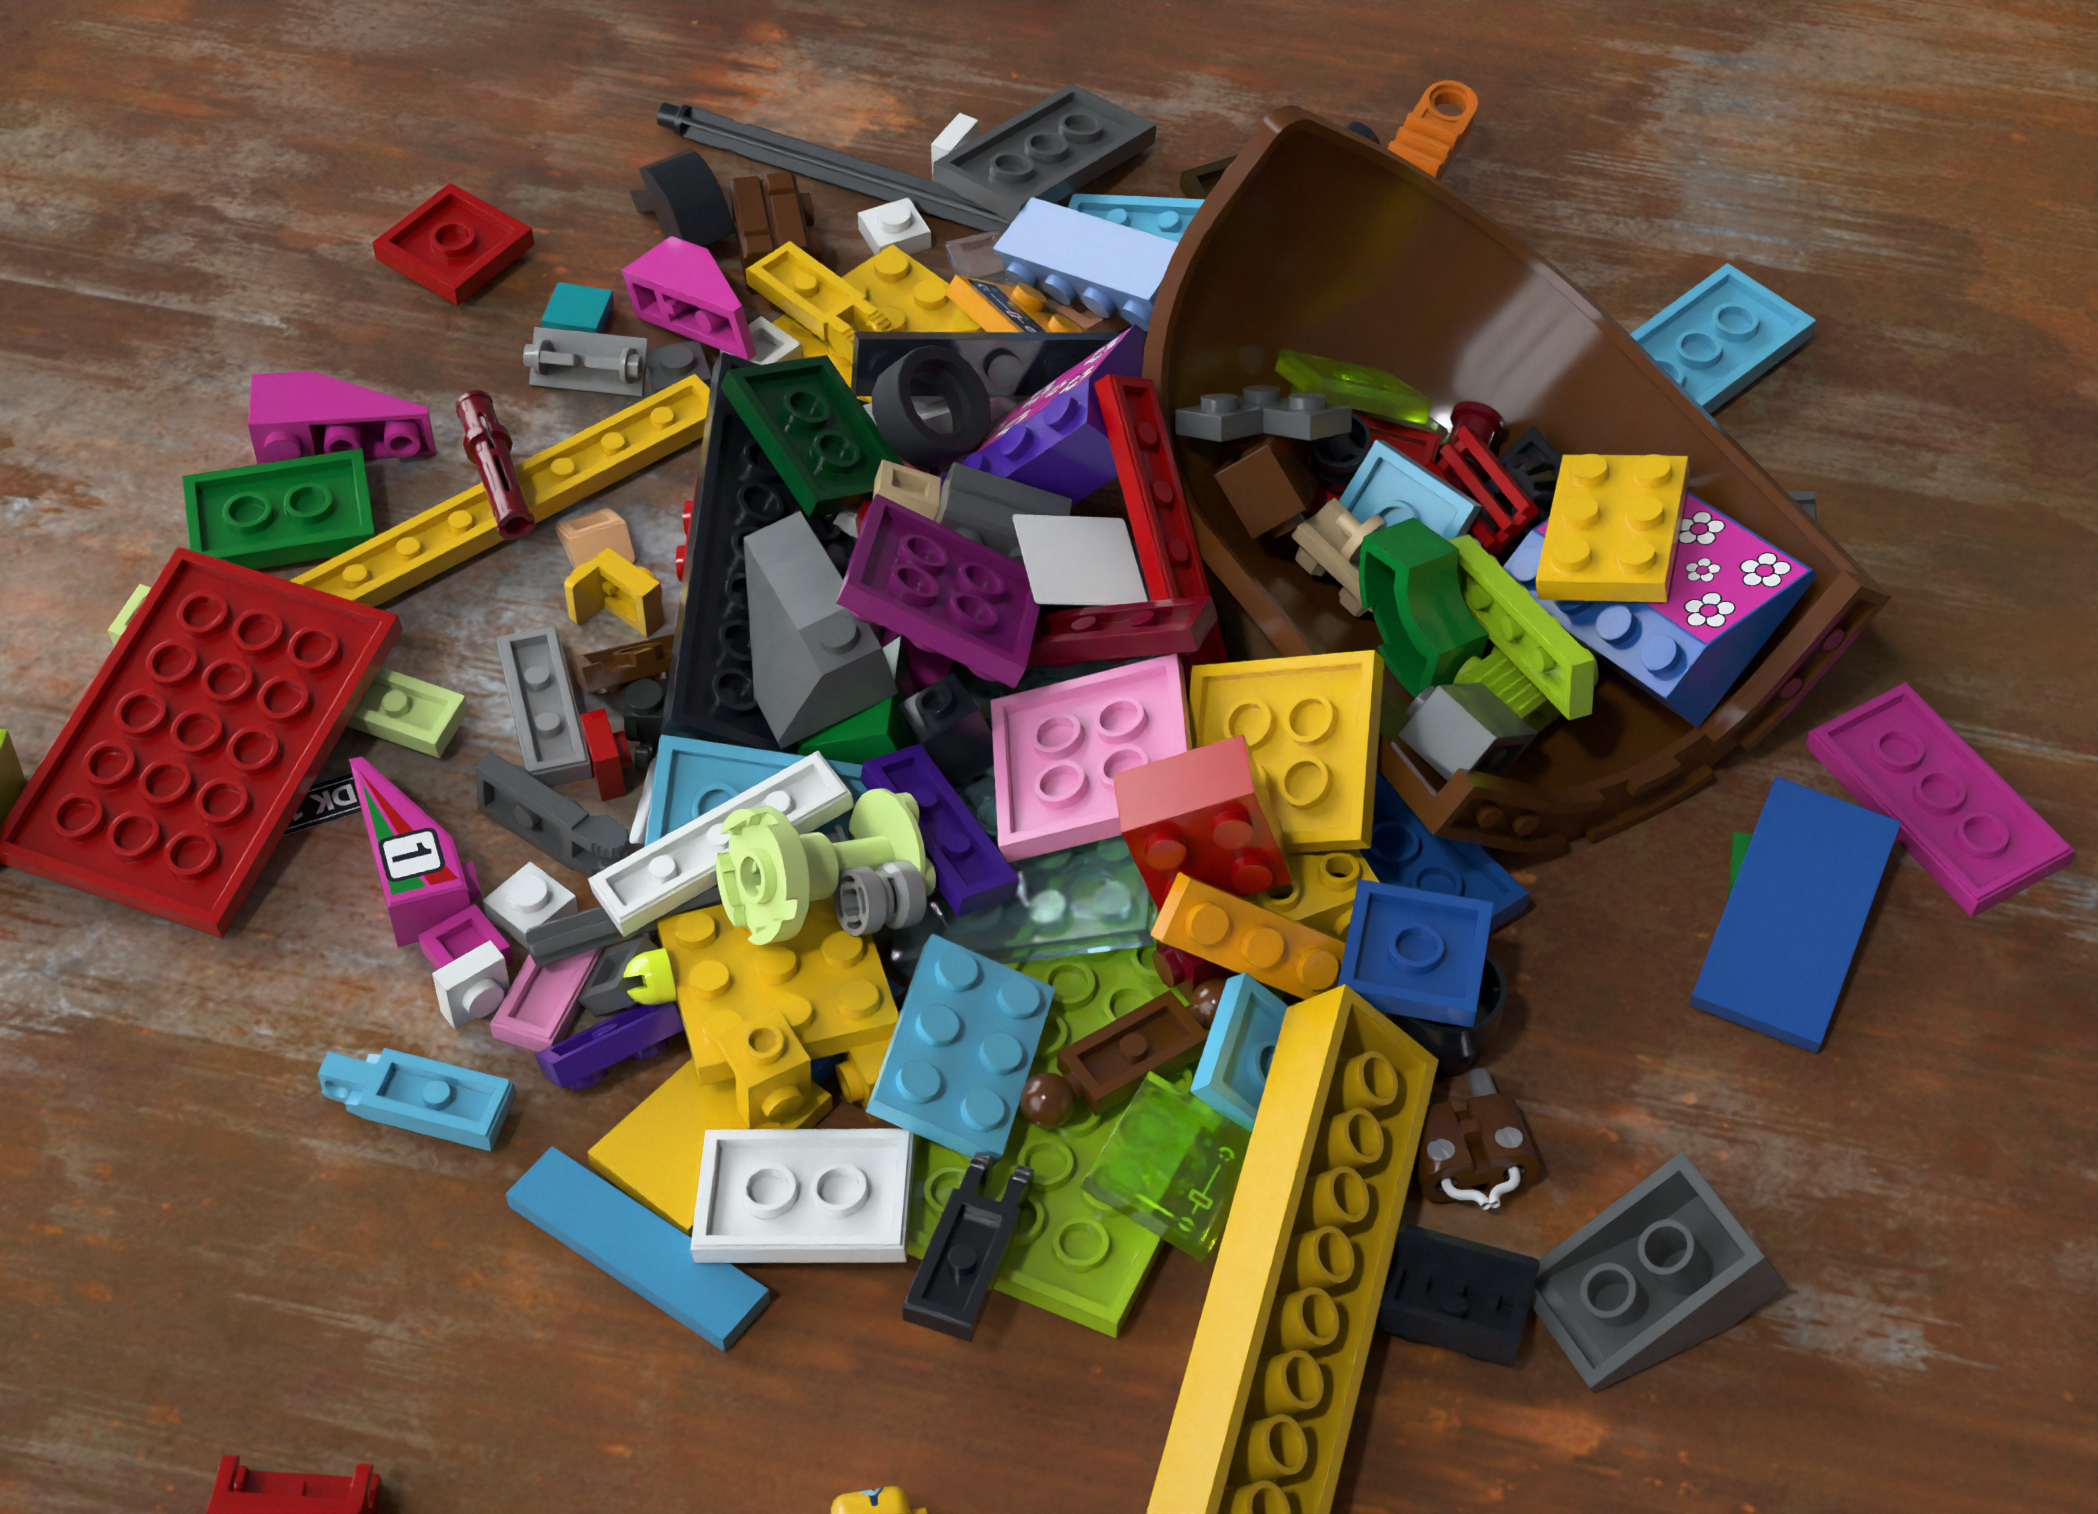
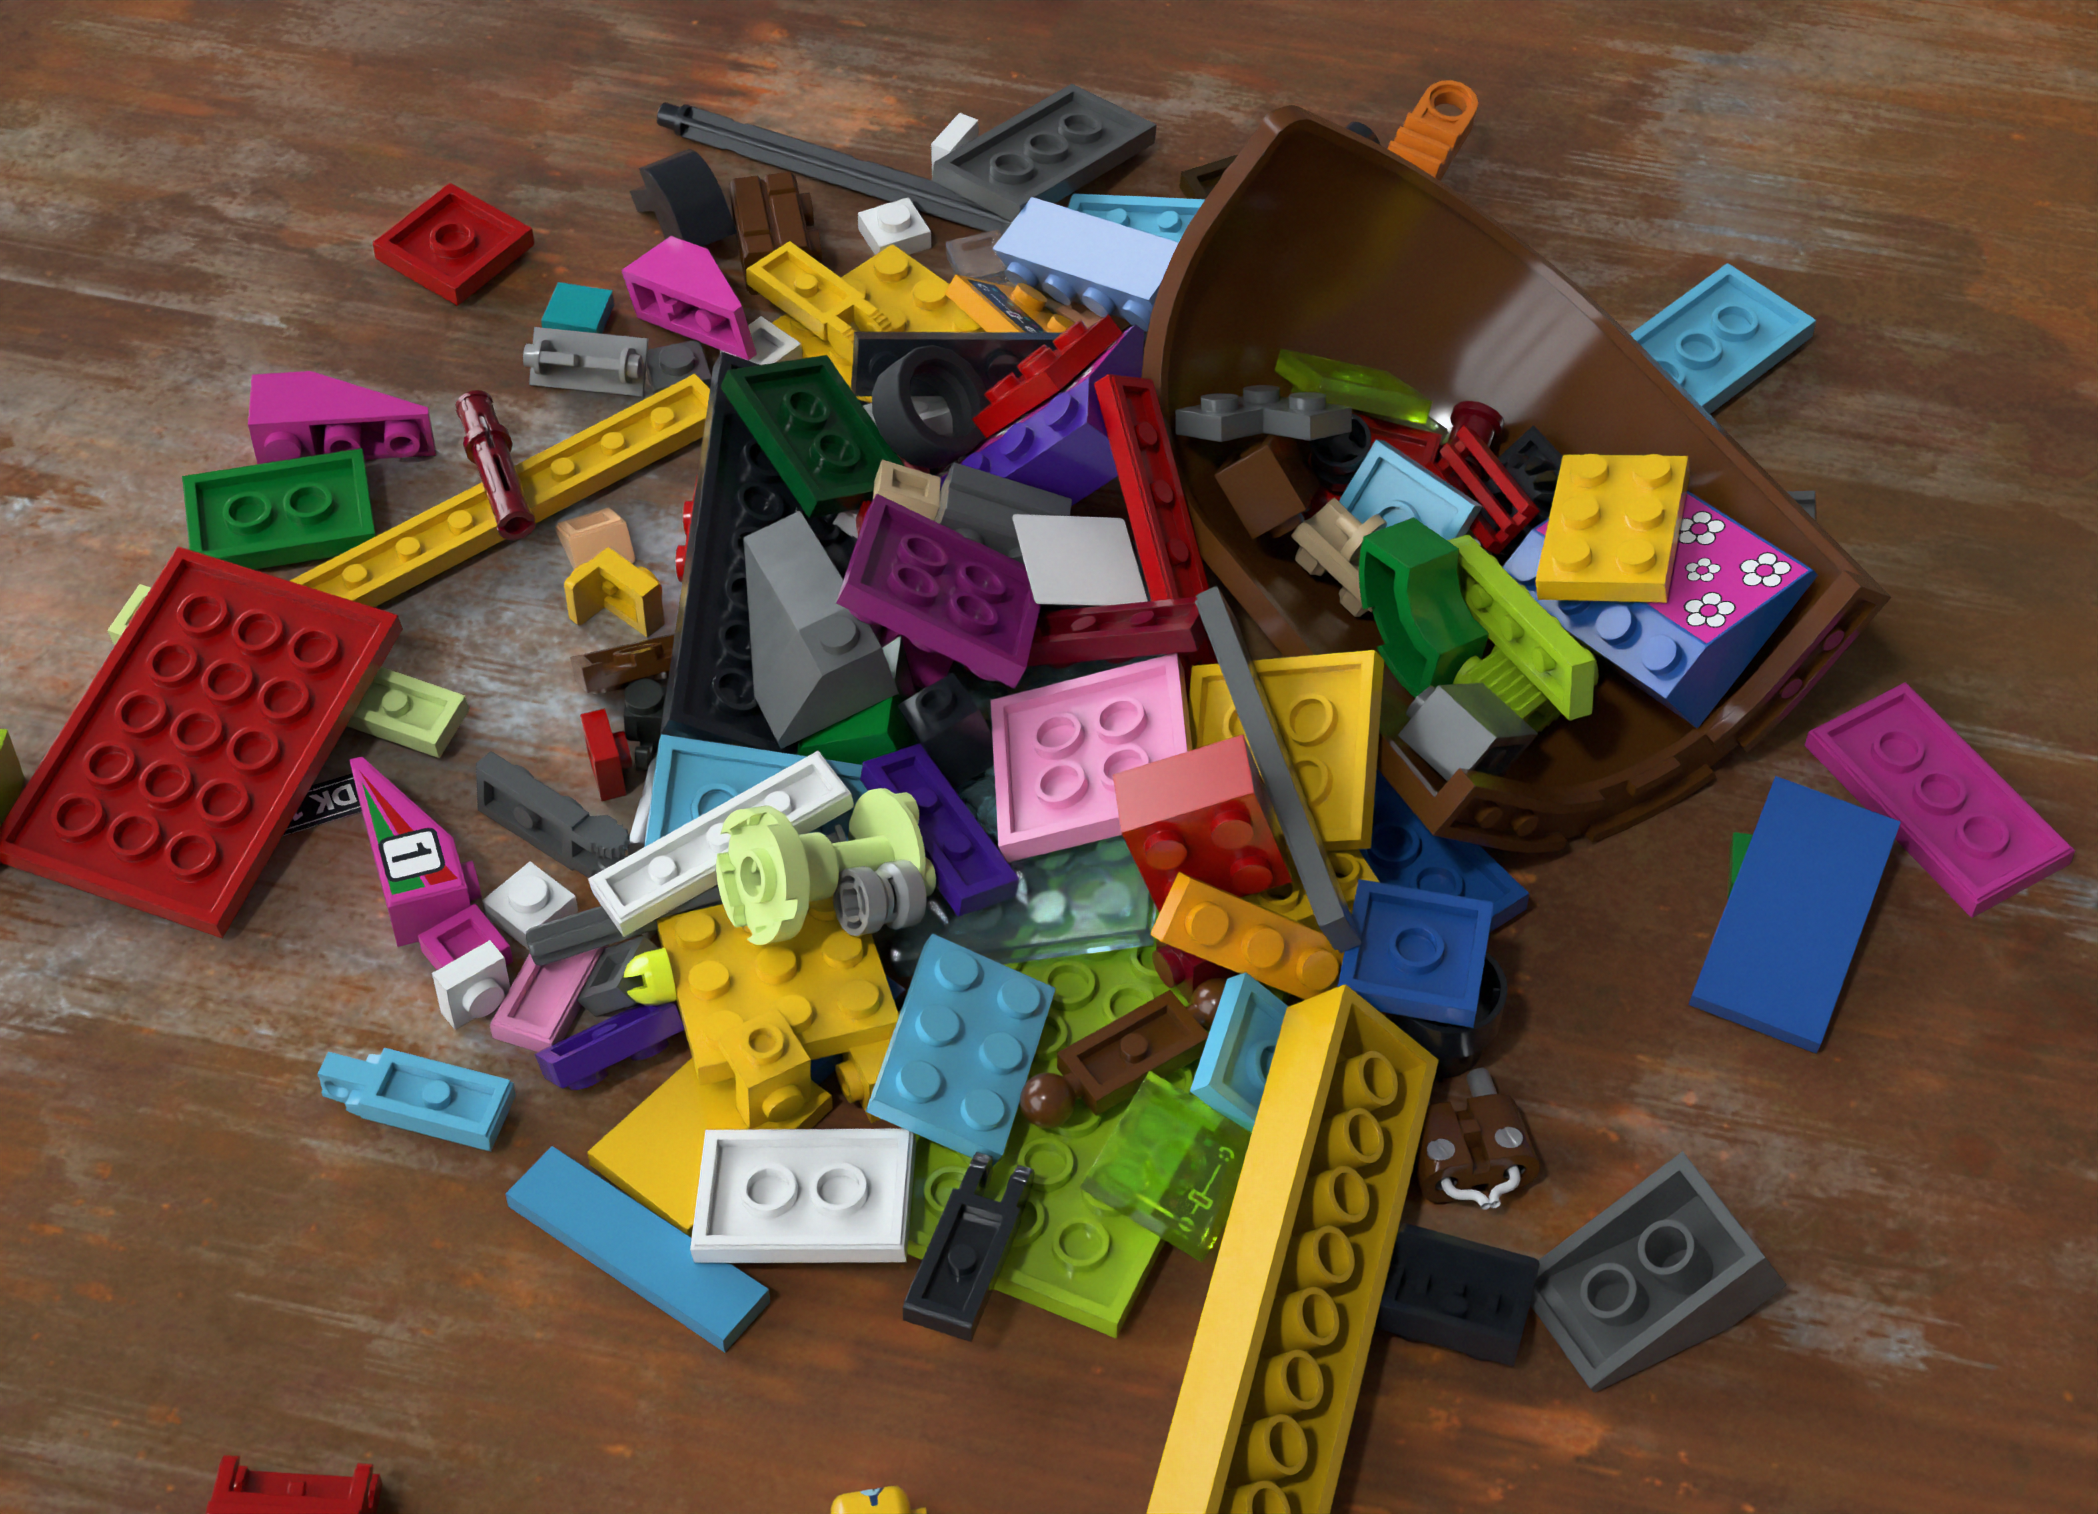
light grey tile [496,625,593,787] -> none
none -> red plate [972,314,1123,439]
none -> dark grey tile [1195,586,1362,953]

